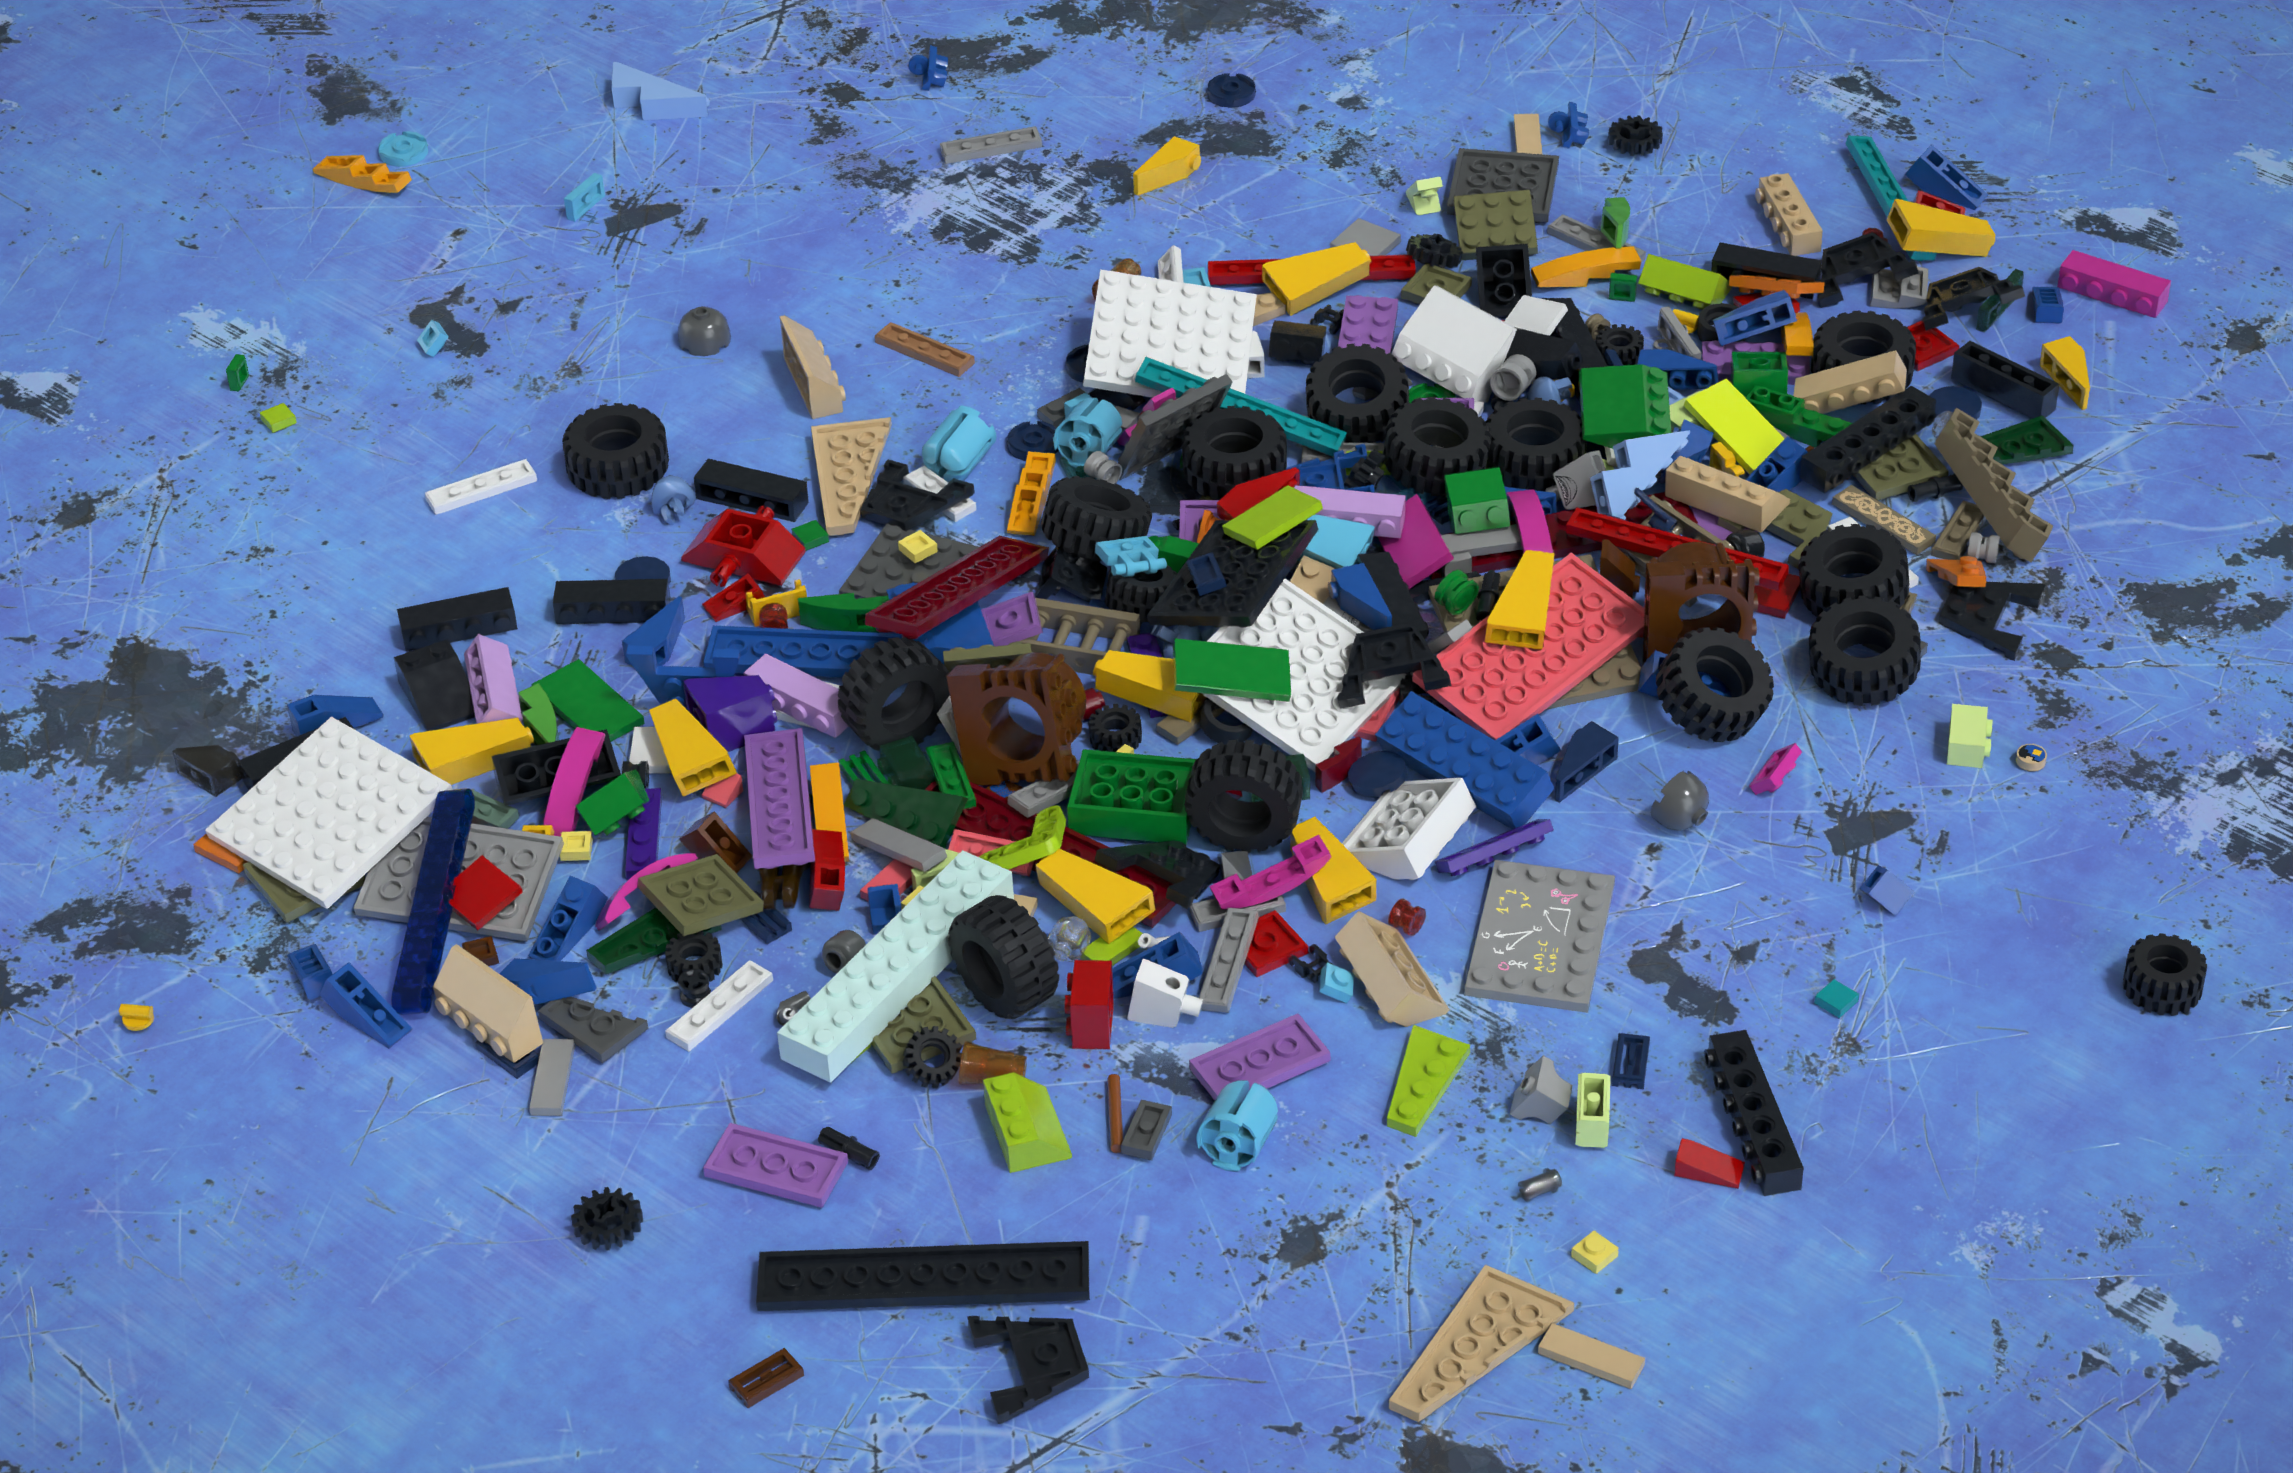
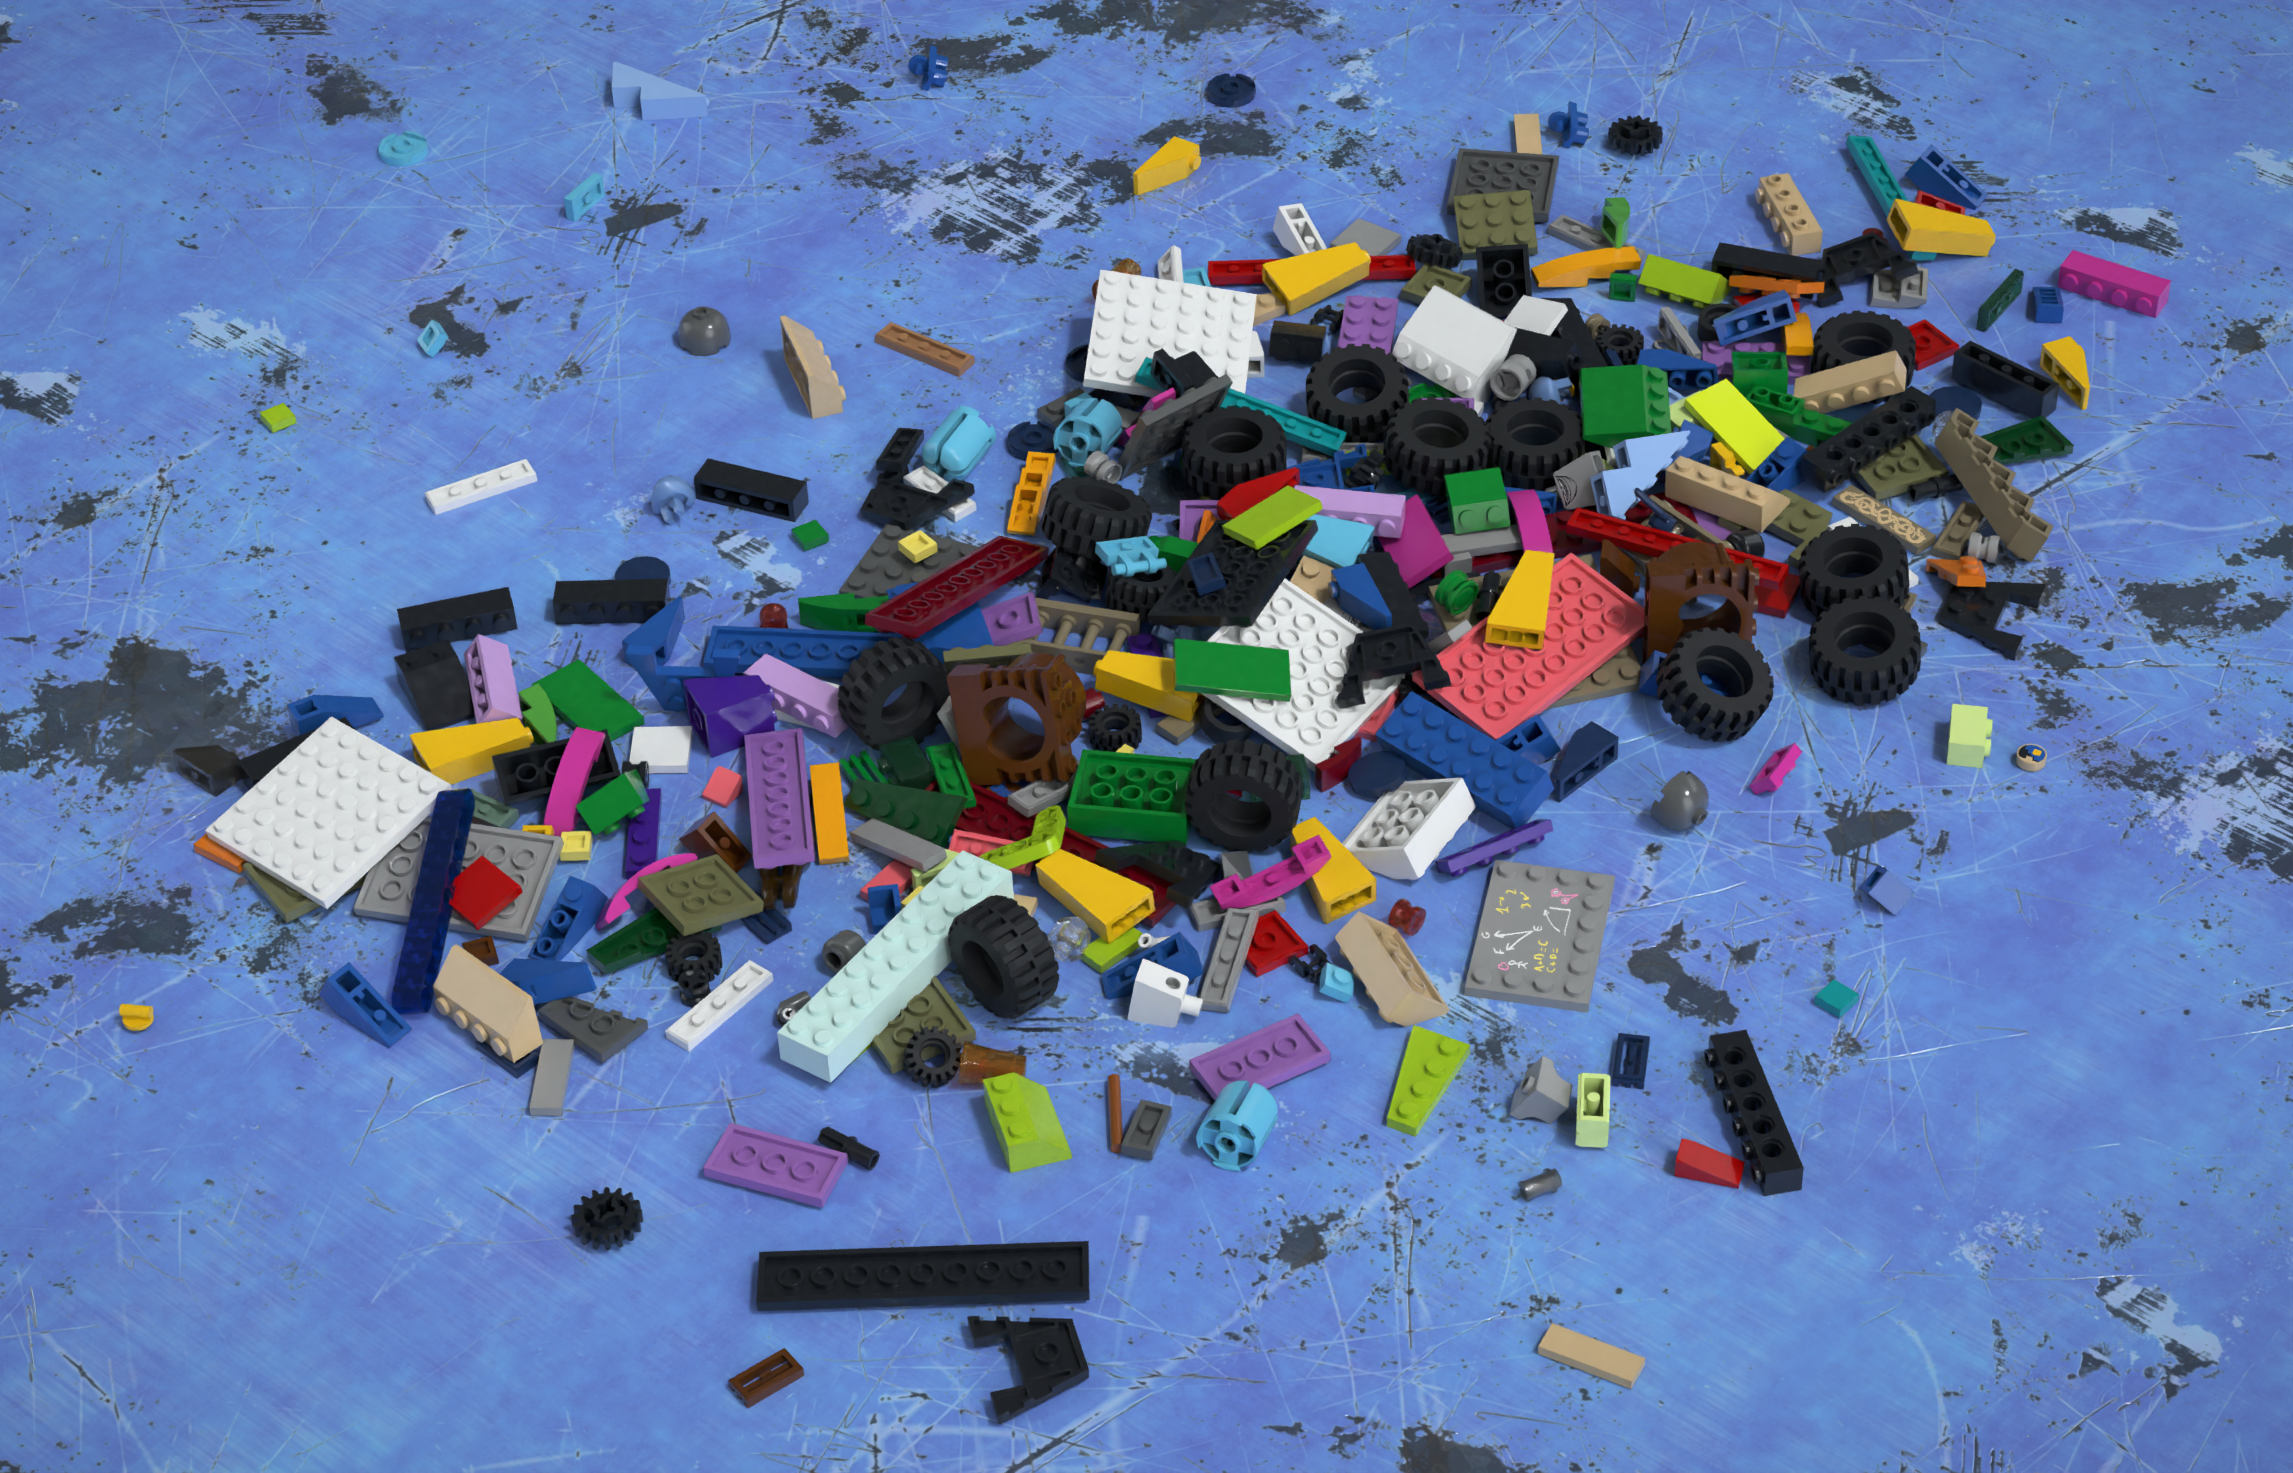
green tile [226,354,249,392] -> none
blue slope [287,944,333,1000] -> none
light orange slope [313,155,412,193] -> none
black tyre [562,403,669,499] -> none
yellow slope [649,698,737,797] -> none
red slope [681,506,805,587] -> none
red slope [702,574,765,622] -> none
yellow hinge [746,579,807,627] -> none
red slope [809,829,845,911] -> none
tan wing [811,417,892,536] -> none
light grey tile [940,126,1042,164] -> none
red brick [1065,960,1114,1050] -> none
tan wing [1389,1265,1574,1422] -> none
yellowish green slope [1406,177,1443,215] -> none
light yellow plate [1571,1230,1619,1274] -> none
yellow plate [1673,309,1699,334] -> none
black wing [1922,267,2025,331] -> none
black tyre [2123,933,2207,1016] -> none
none -> black tile [876,428,924,473]
none -> black bracket [1150,348,1219,399]
none -> white slope [1273,203,1327,256]

